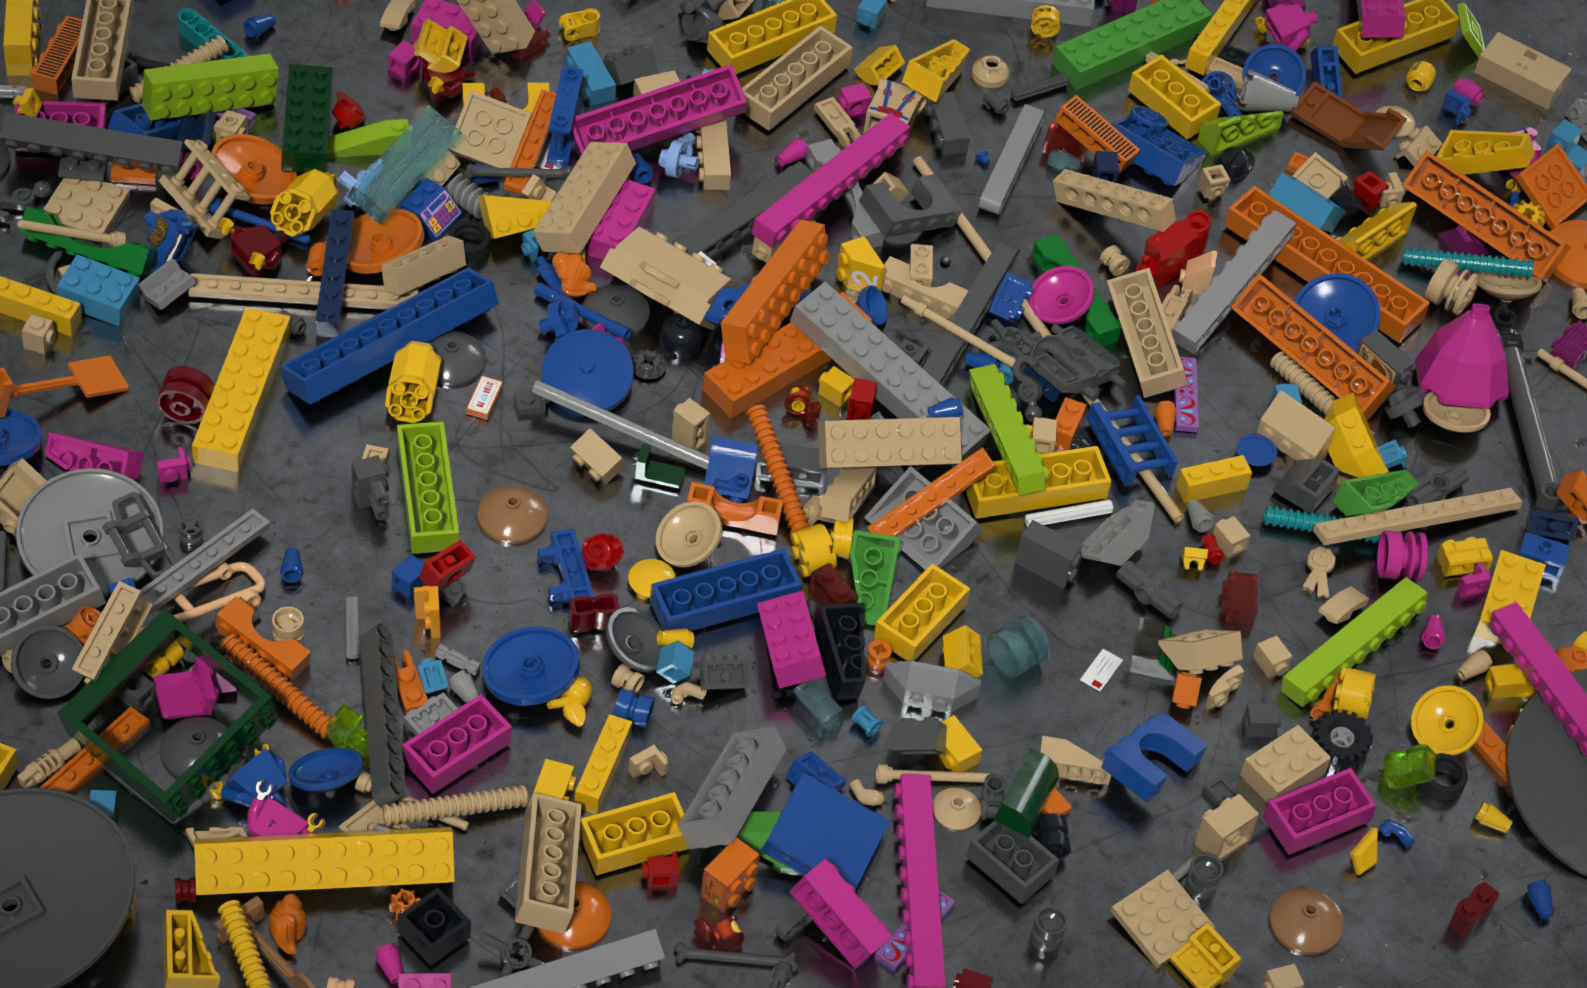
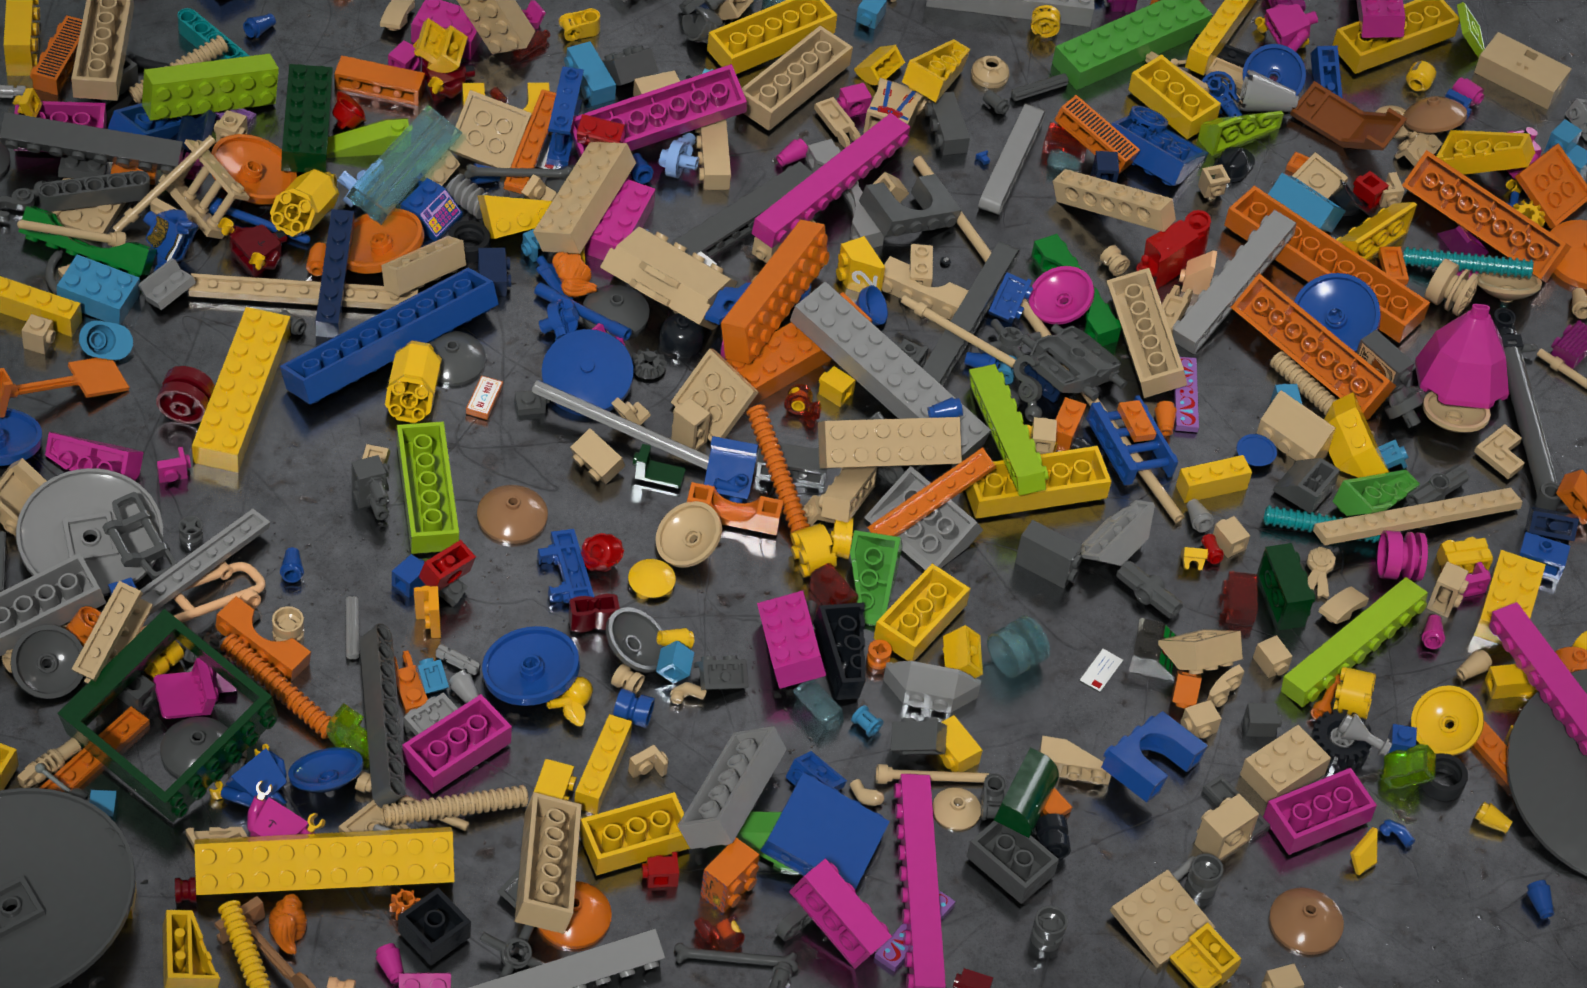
blue brick [650,548,802,631] -> none
red brick [846,378,877,420] -> none
white axle [1025,500,1113,527] -> none
dark red brick [1449,882,1499,937] -> none
none -> light grey hinge [35,763,90,801]
none -> dark grey beam [39,171,150,212]
none -> dark azure piece [79,321,133,360]
none -> tan bar [112,135,216,232]
none -> orange brick [334,55,425,106]
none -> dark blue brick [478,248,511,296]
none -> red brick [577,114,625,145]
none -> tan bracket [611,398,651,425]
none -> tan plate [671,348,759,441]
none -> orange plate [1117,400,1157,442]
none -> tan brick [1181,700,1222,739]
none -> dark green brick [1257,543,1315,631]
none -> light grey piece [1337,714,1392,756]
none -> orange plate [1378,247,1409,285]
none -> blue brick [1386,724,1417,763]
none -> medium nougat dish [1403,96,1467,133]
none -> tan brick [1427,561,1469,618]
none -> tan plate [1474,424,1525,479]

